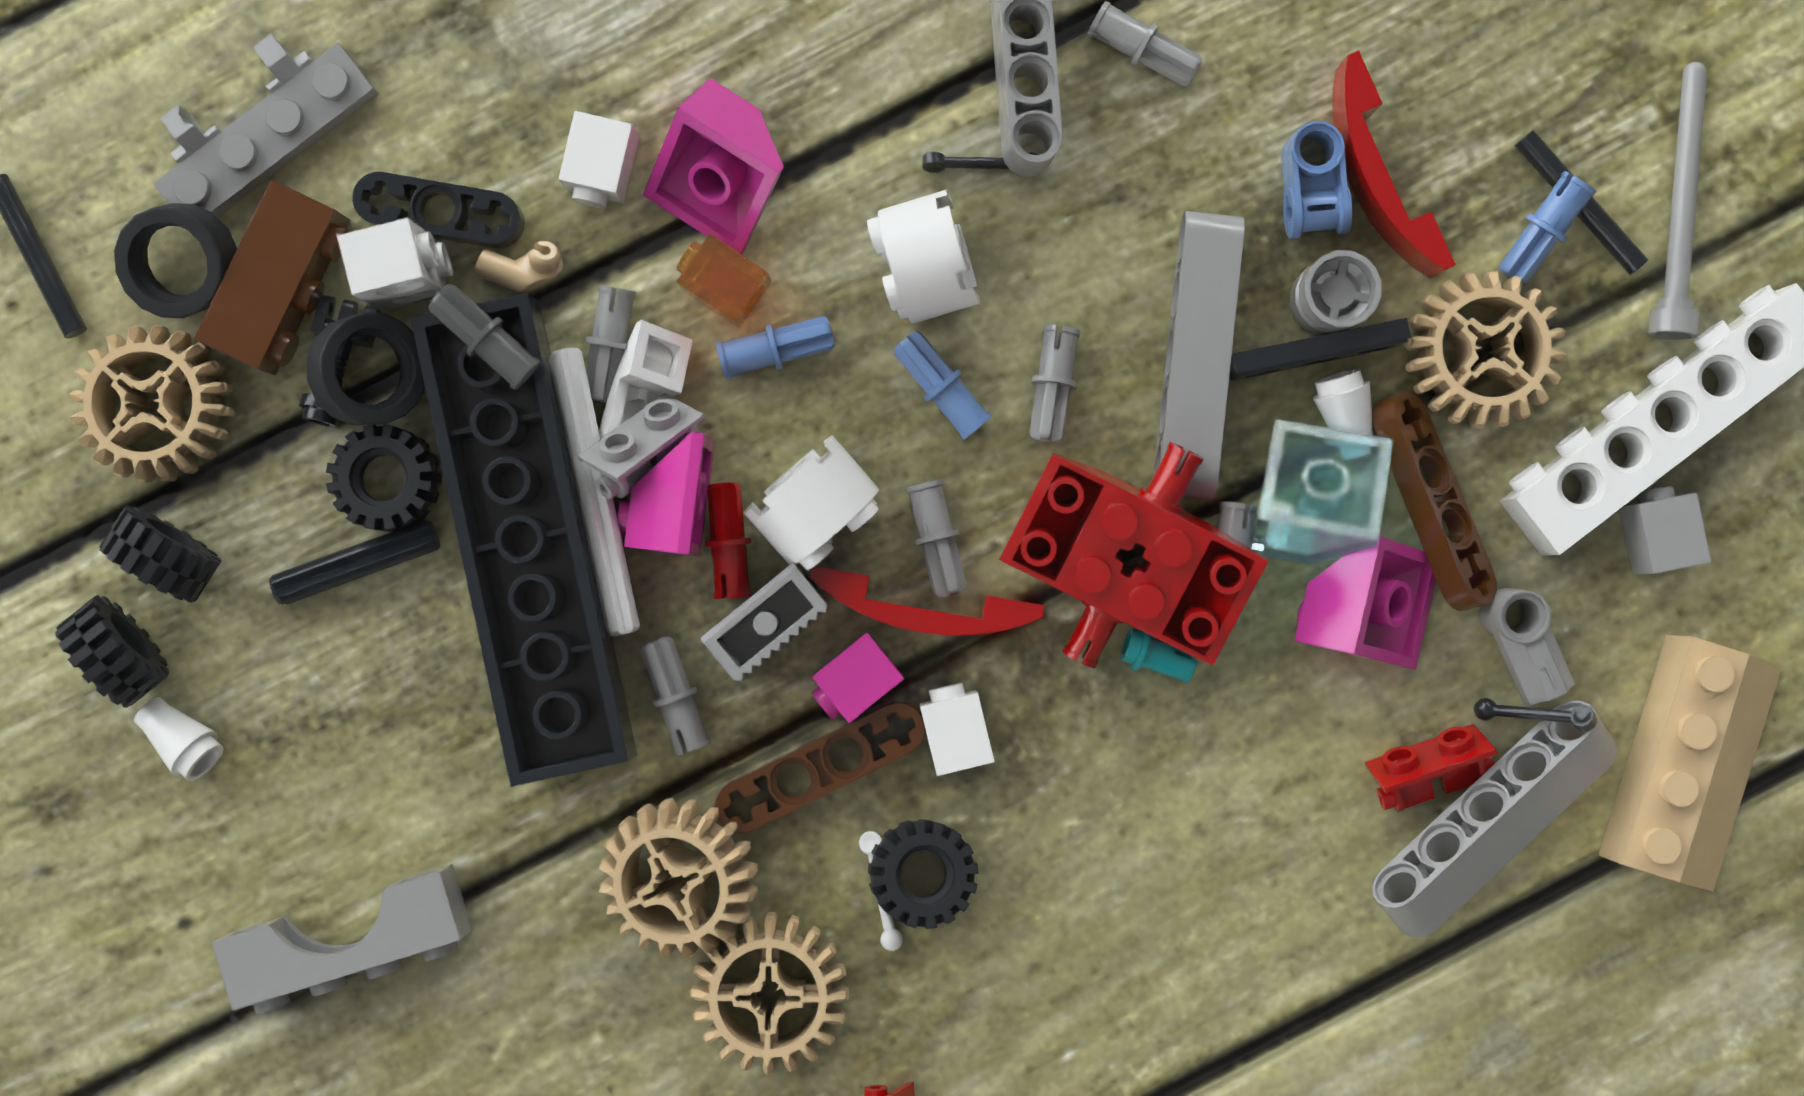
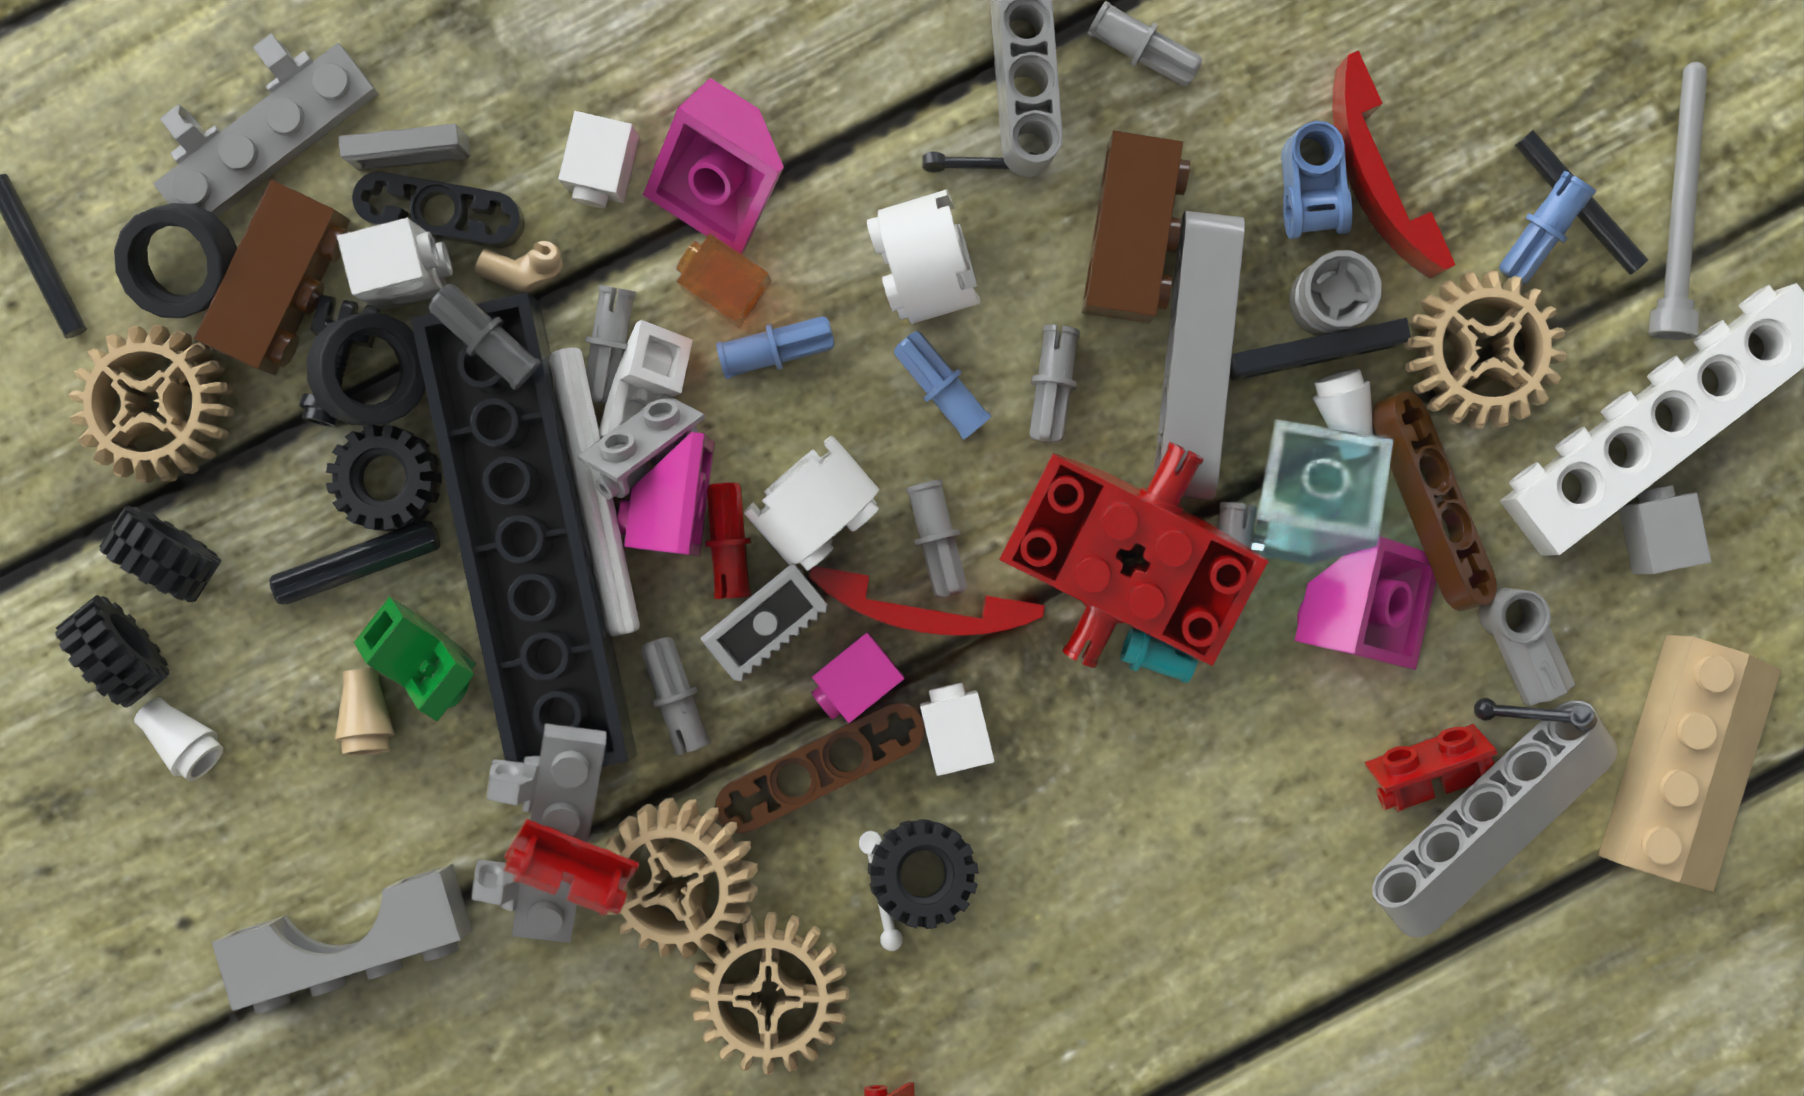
none -> tan cone [335,668,395,756]
none -> light grey tile [338,123,470,171]
none -> green brick [354,596,477,722]
none -> light grey hinge [472,724,606,943]
none -> red hinge [504,819,639,916]
none -> reddish brown brick [1081,130,1190,324]

